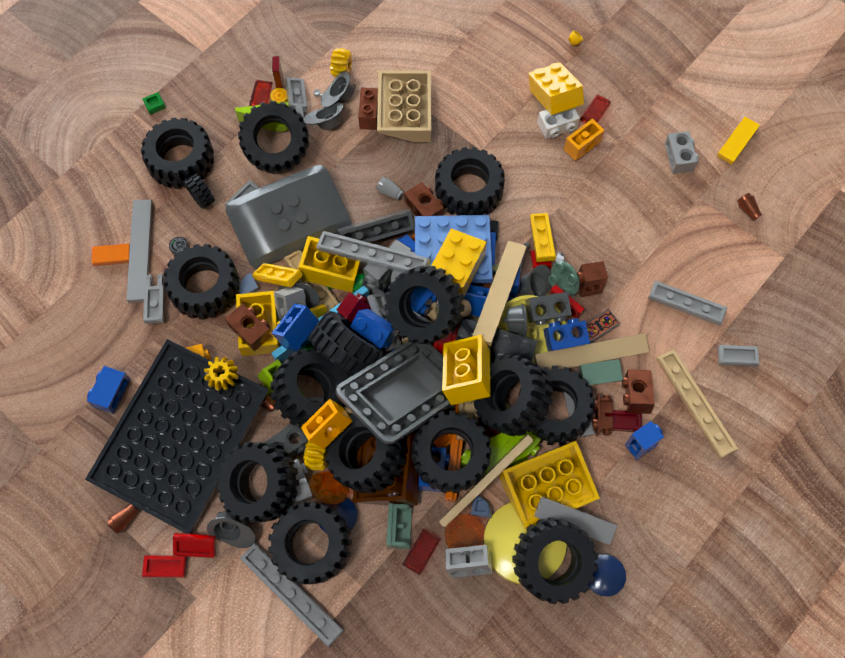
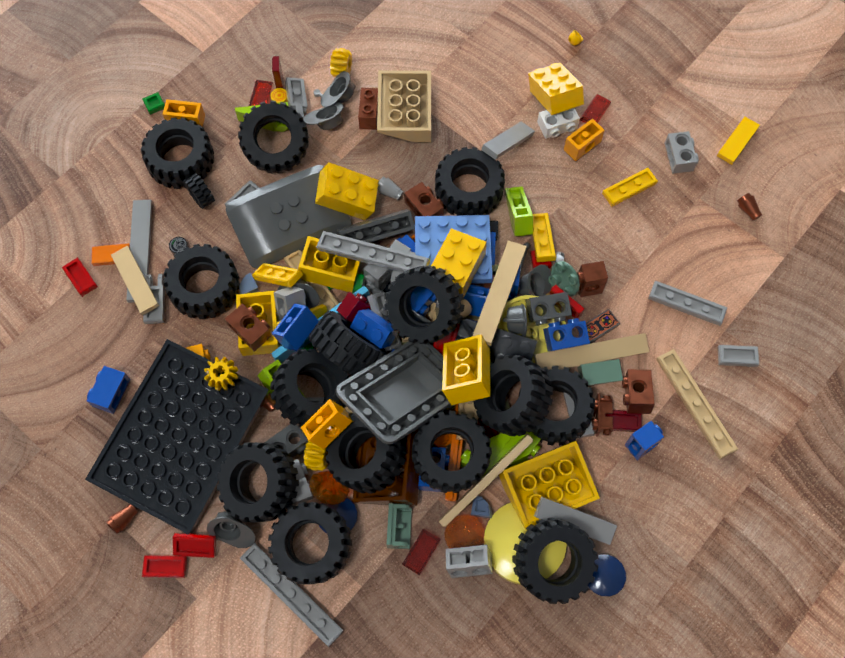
none -> red tile [62,257,98,297]
none -> tan tile [111,246,159,315]
none -> light orange brick [163,99,205,127]
none -> yellow brick [315,162,379,220]
none -> light grey tile [481,121,535,160]
none -> lime slope [505,186,533,236]
none -> yellow tile [602,168,658,207]

